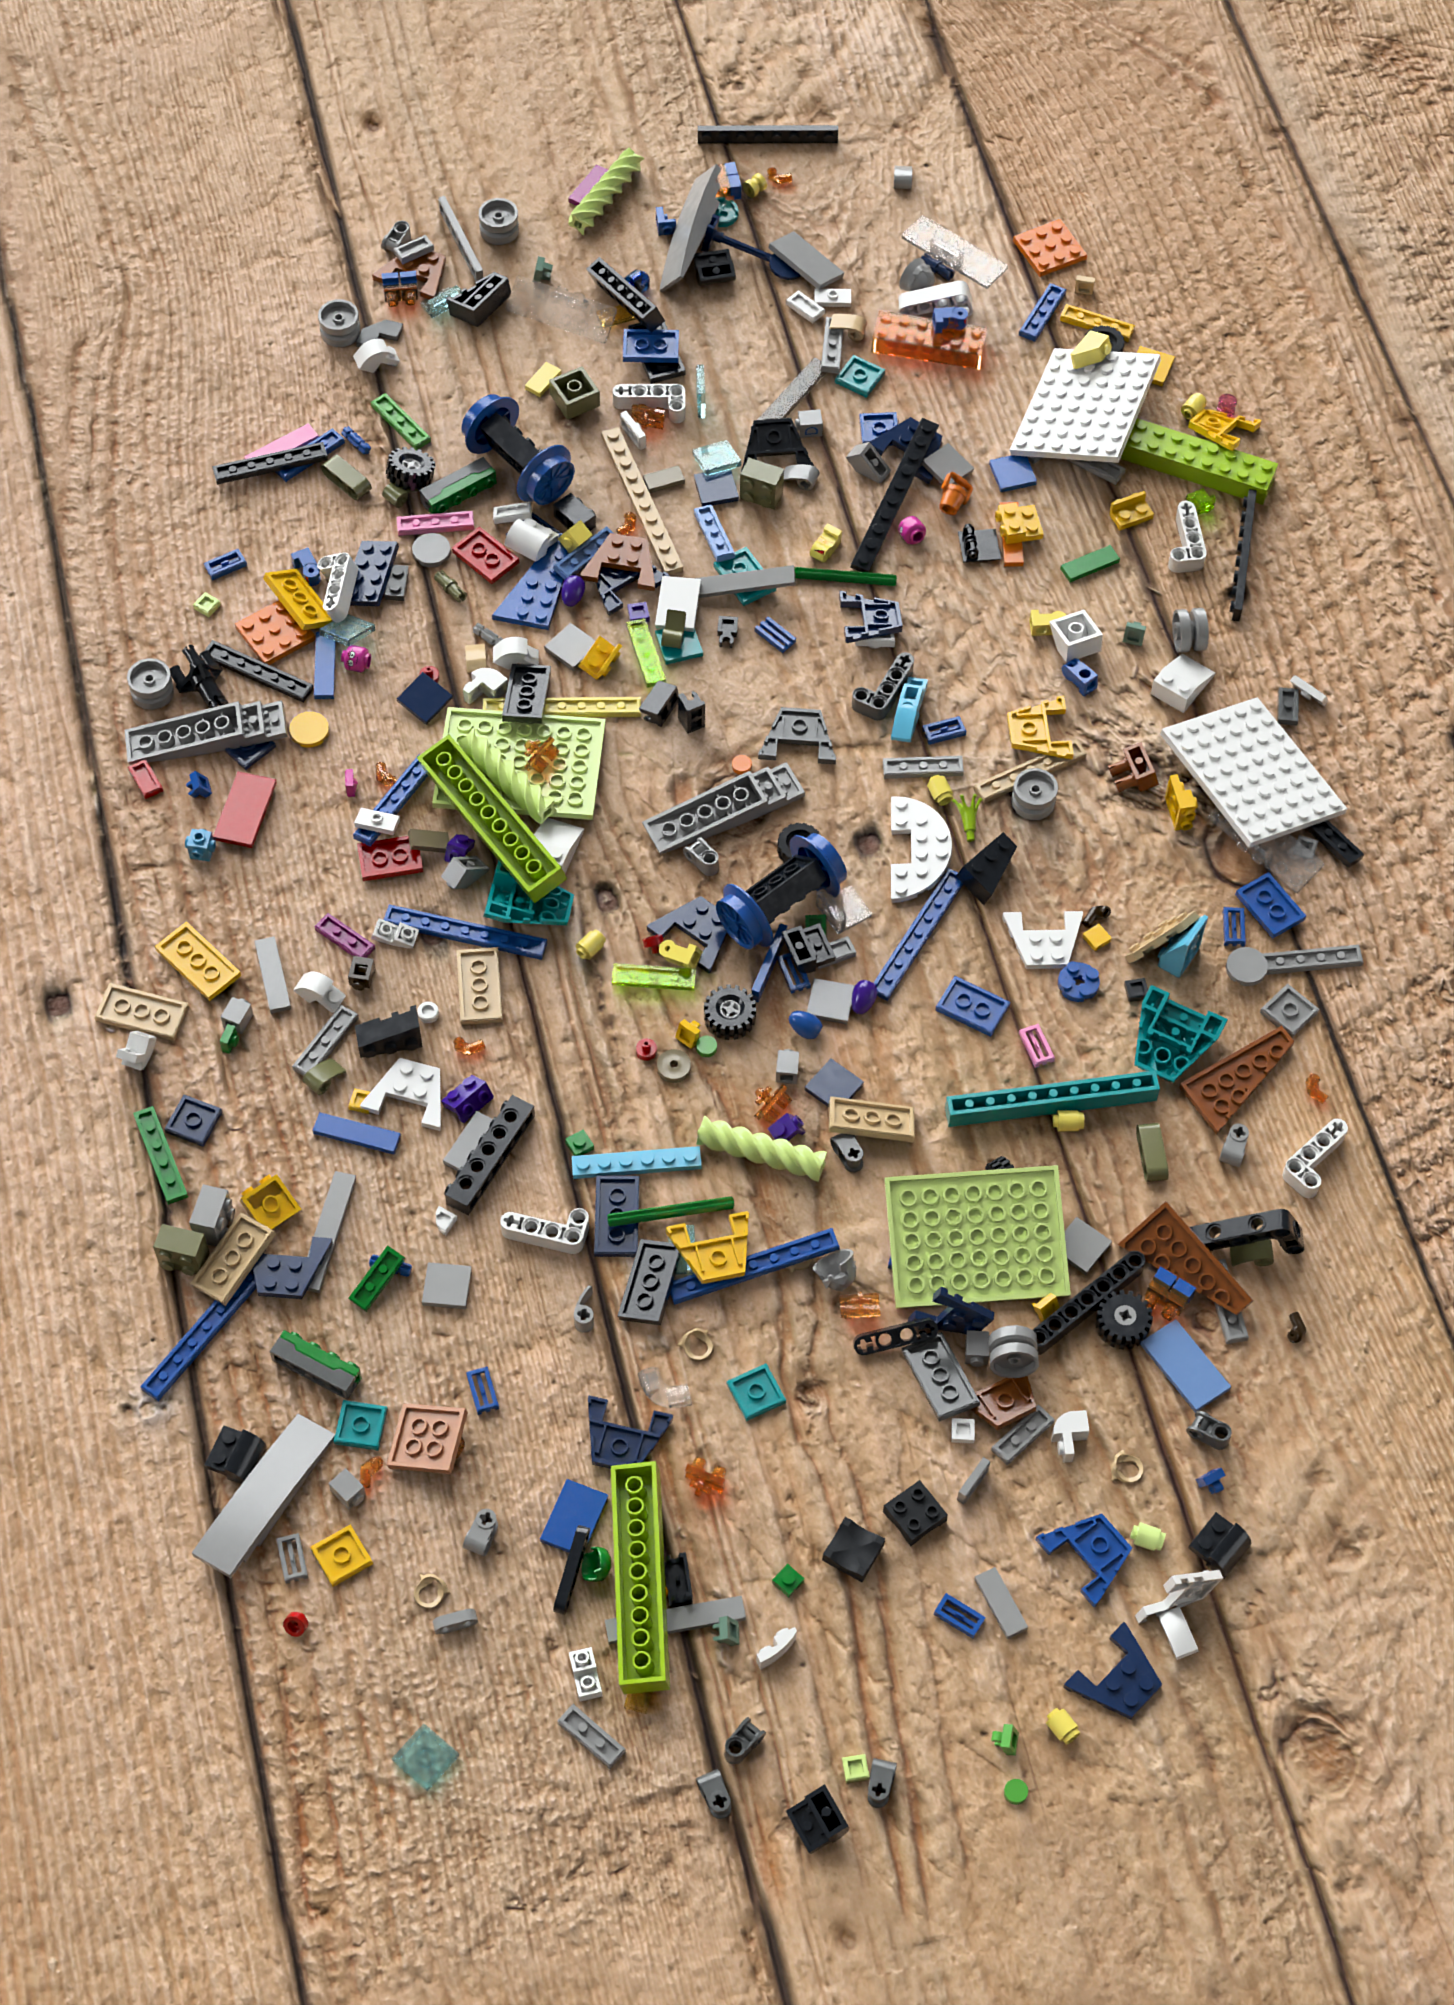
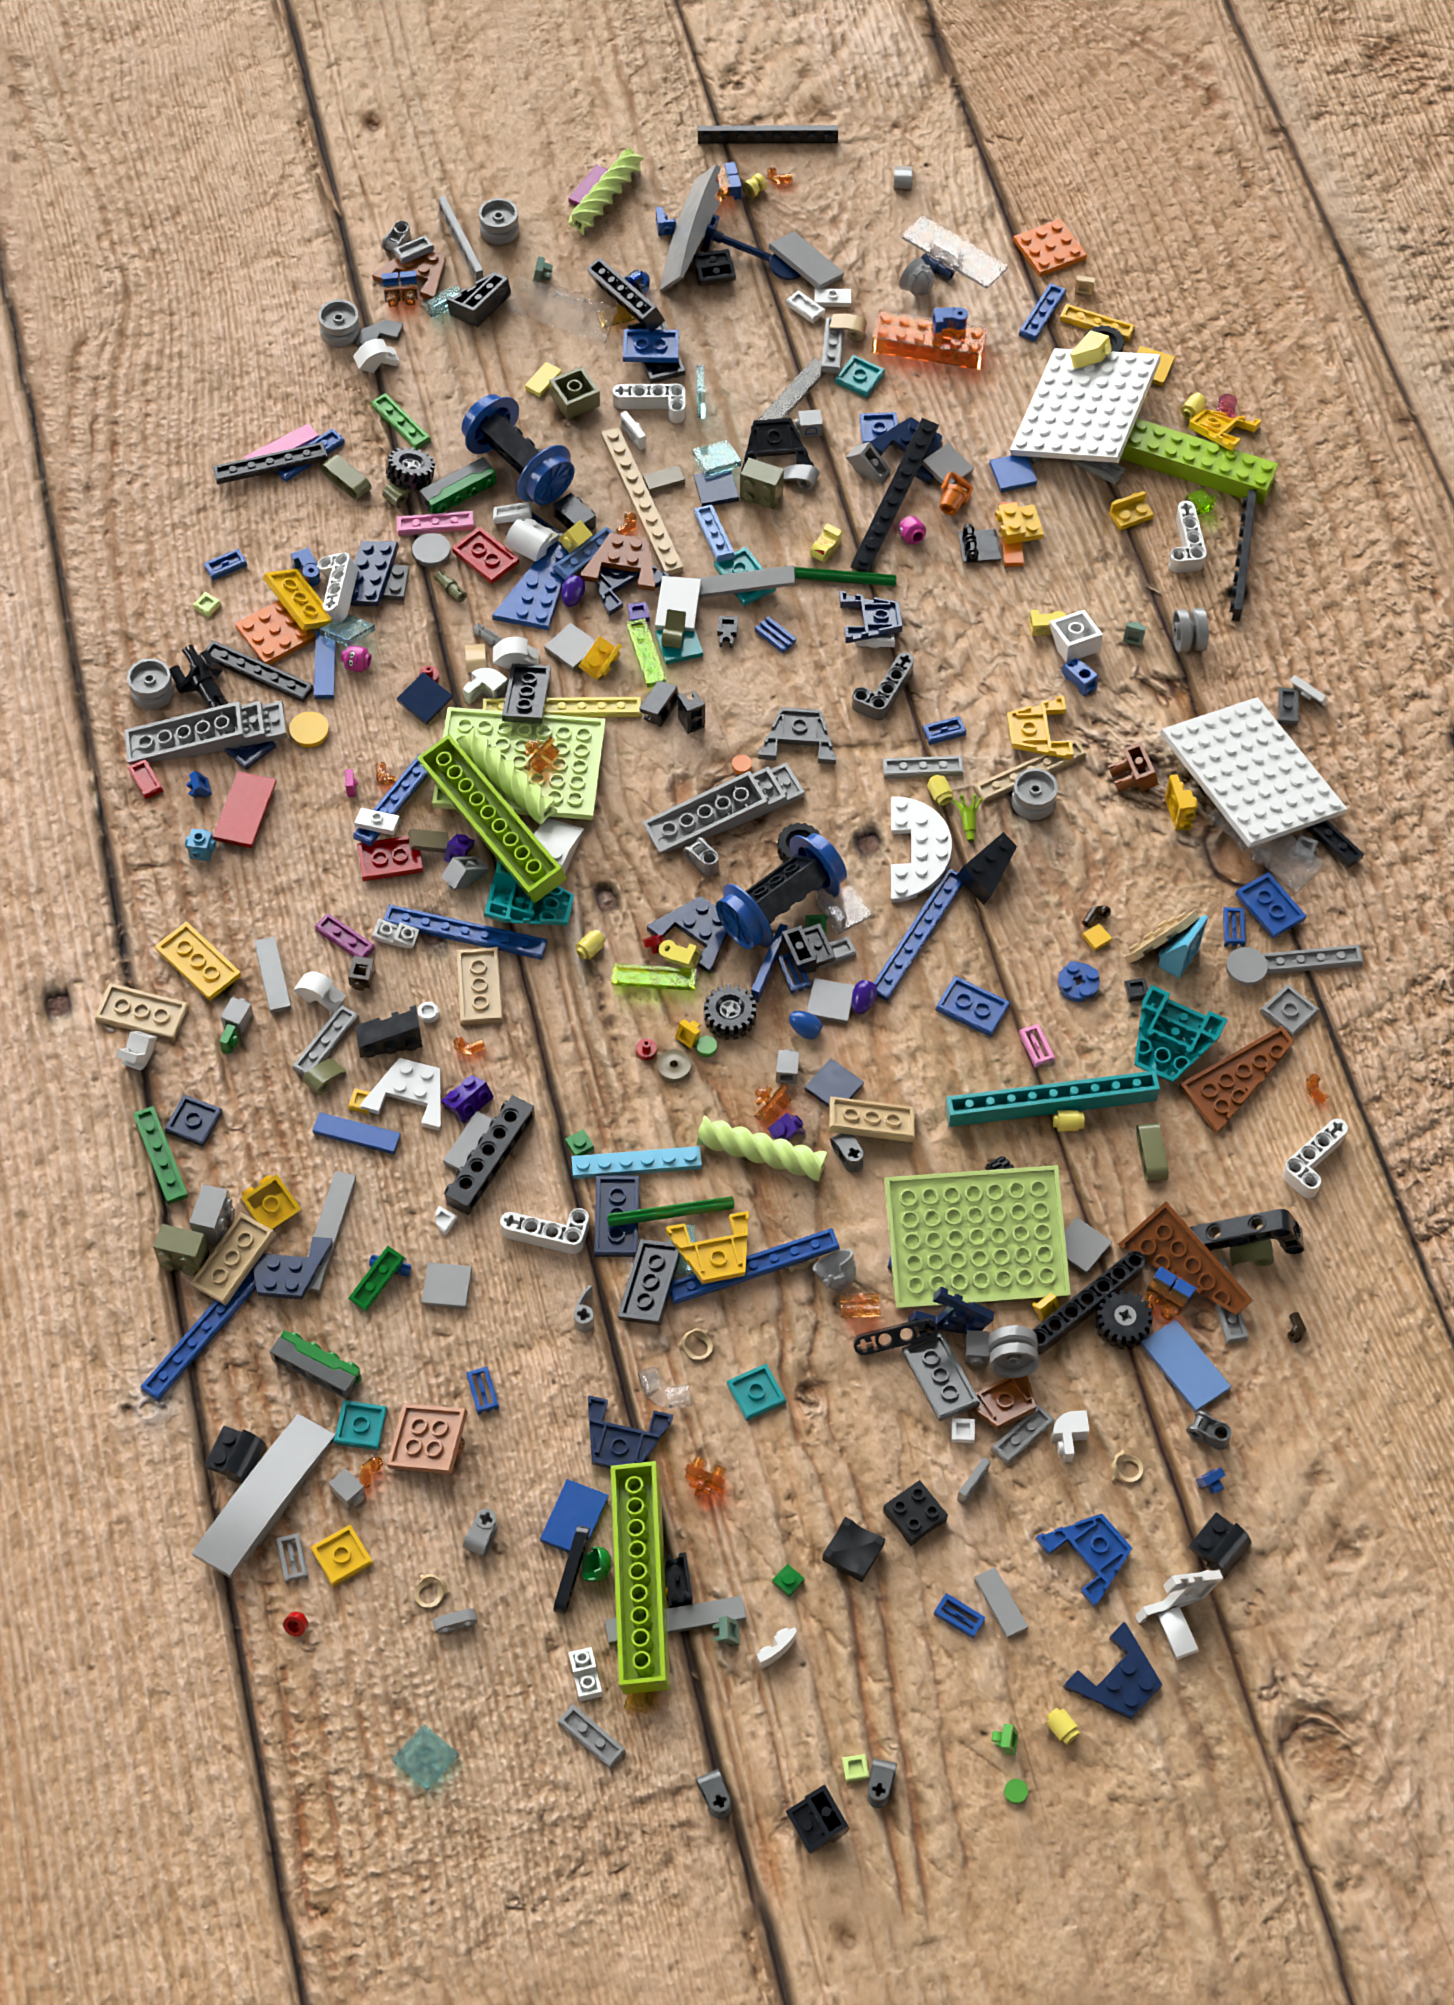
blue axle [341,427,371,455] -> none
clear orange hips [631,403,665,430] -> none
teal tile [714,197,739,228] -> none
dark grey piece [724,1717,766,1764] -> none
medium azure slope [891,677,928,742] -> none
white beam [898,281,973,317] -> none
white wing [1002,911,1083,969] -> none
tile [1060,545,1120,583] -> none
yellowish green brick [1130,1522,1166,1551] -> none
white slope [1151,654,1215,713] -> none
light grey piece [1219,1123,1249,1167] -> none

